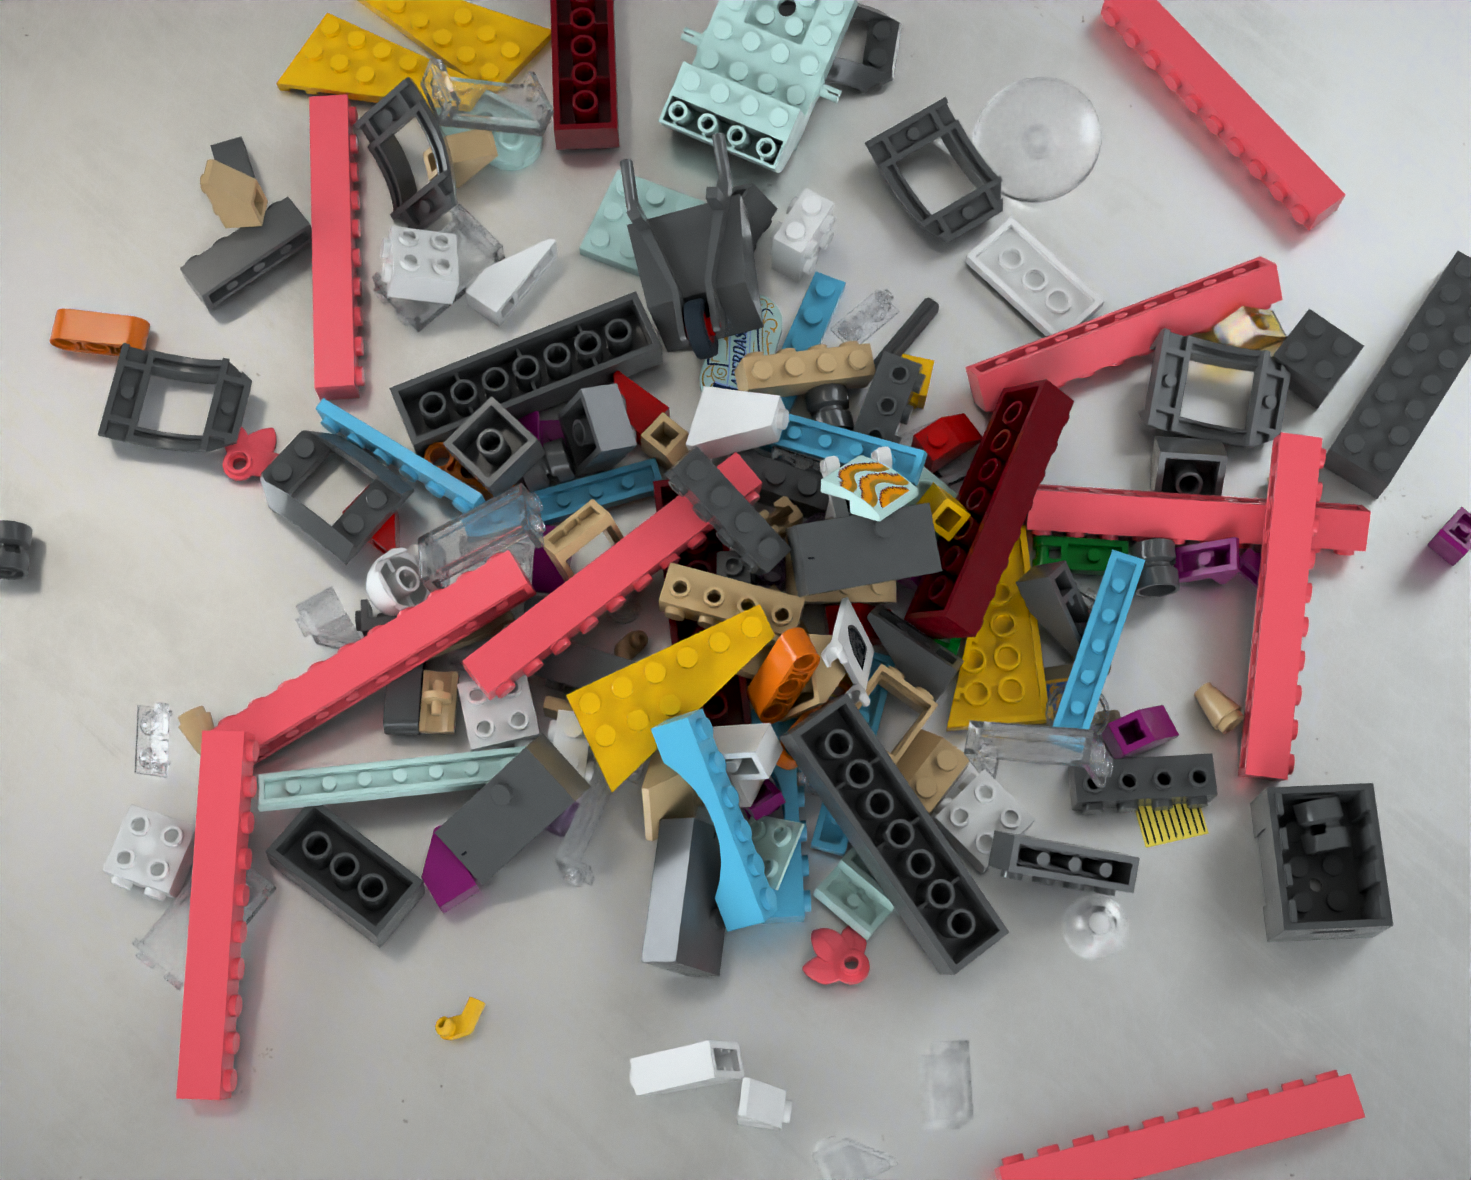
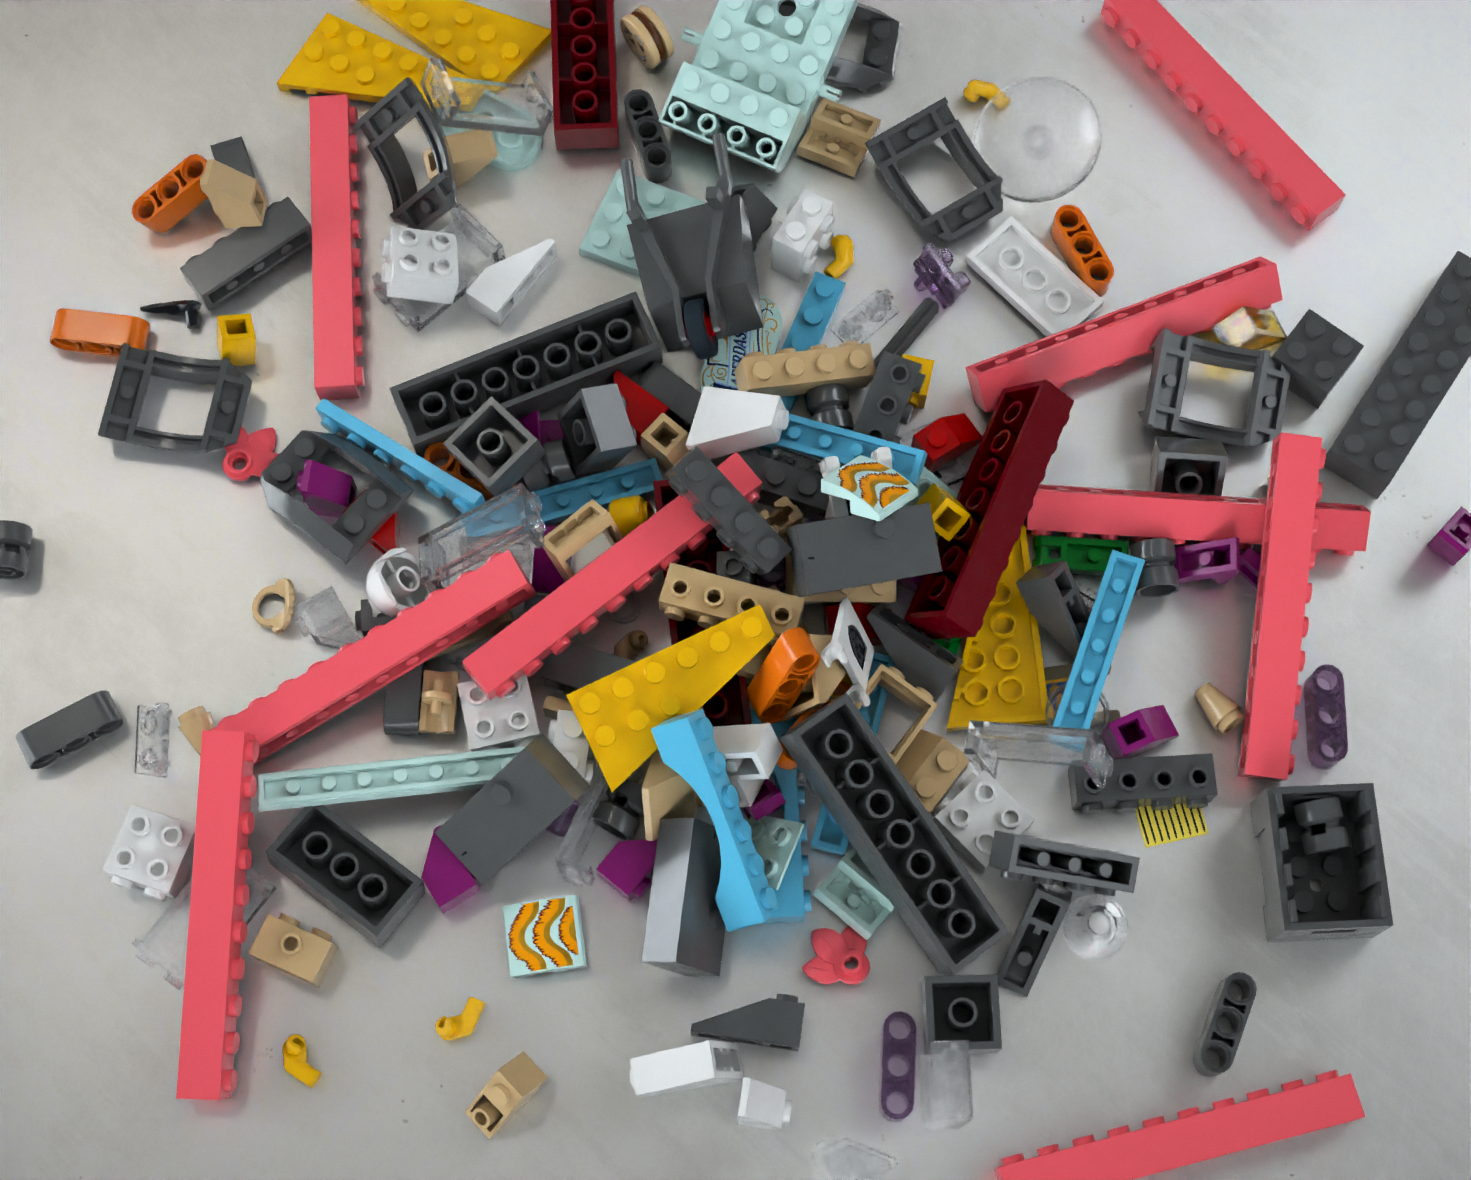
none -> dark grey beam [16,690,124,769]
none -> orange beam [132,154,208,233]
none -> black bar [140,300,202,329]
none -> yellow brick [217,313,256,366]
none -> tan brick [248,913,339,988]
none -> tan piece [252,578,295,635]
none -> yellow arm [282,1034,322,1088]
none -> magenta slope [297,459,357,518]
none -> tan slope [465,1051,548,1139]
none -> slope [502,895,587,978]
none -> dark grey wheel [591,779,644,841]
none -> magenta slope [596,839,658,902]
none -> yellow head [608,495,654,537]
none -> tan head [620,5,674,69]
none -> dark grey beam [624,89,672,184]
none -> dark grey beam [635,362,702,433]
none -> dark grey slope [691,994,805,1051]
none -> tan slope [797,98,881,178]
none -> yellow arm [823,234,854,279]
none -> clear purple beam [878,1011,916,1122]
none -> clear purple hips [913,243,971,309]
none -> dark grey brick [921,974,1002,1055]
none -> yellow arm [963,79,1011,111]
none -> dark grey slope [997,883,1072,998]
none -> orange beam [1050,205,1114,297]
none -> dark grey beam [1193,972,1257,1077]
none -> clear purple beam [1304,664,1348,770]

